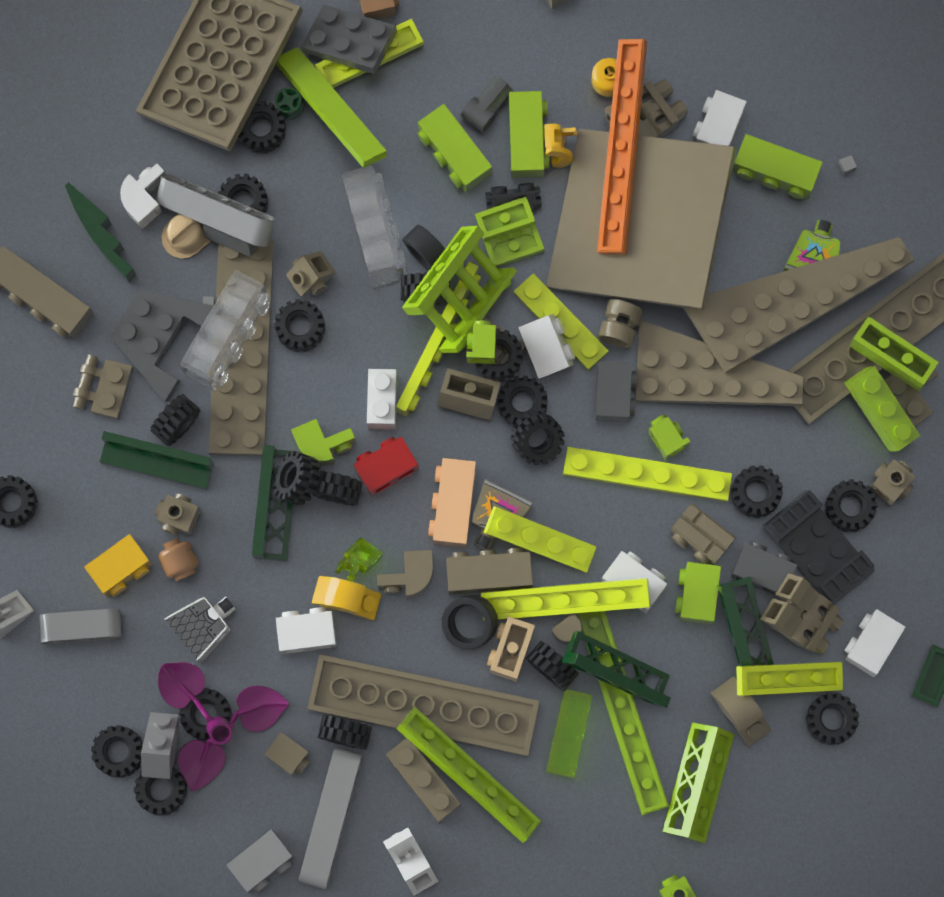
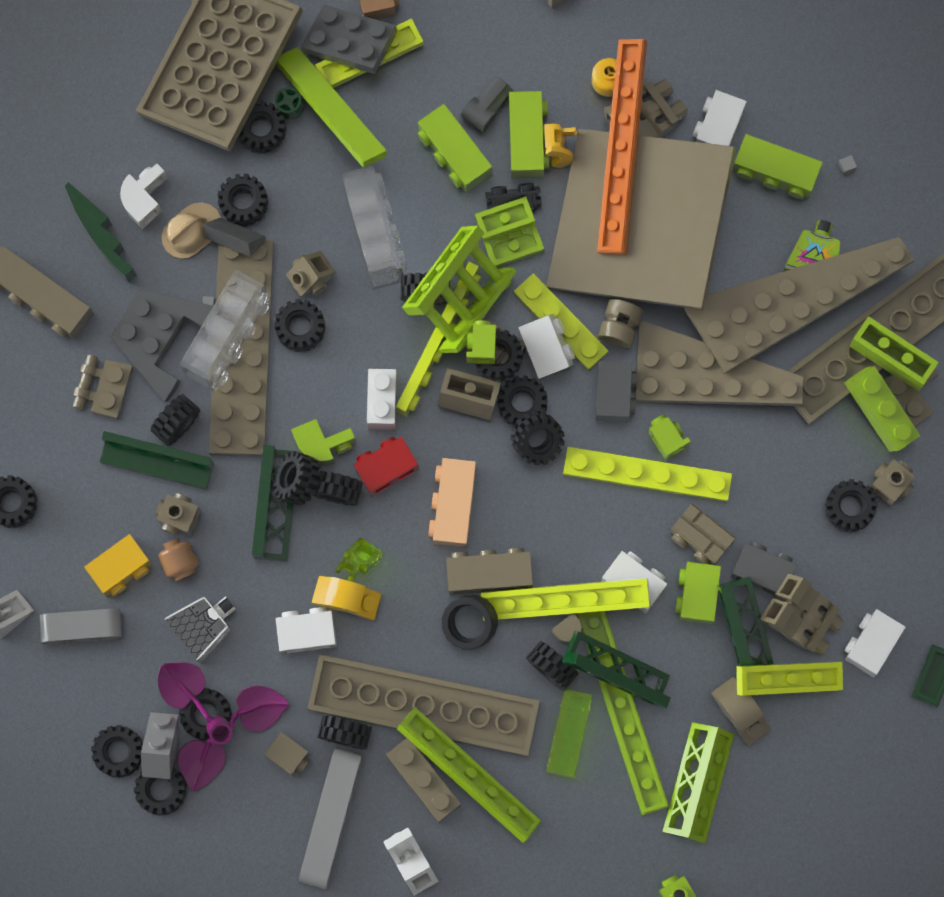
light grey beam [156,174,275,247] -> none
light grey brick [226,829,294,894] -> none
dark tan brick [377,550,434,599] -> none
black tyre [402,225,445,271] -> none
dark tan torso [471,479,533,550] -> none
neon yellow plate [483,506,596,573] -> none
tan brick [487,616,535,682] -> none
black tyre [731,465,783,518] -> none
black plate [763,490,874,605] -> none
black tyre [806,692,859,745] -> none

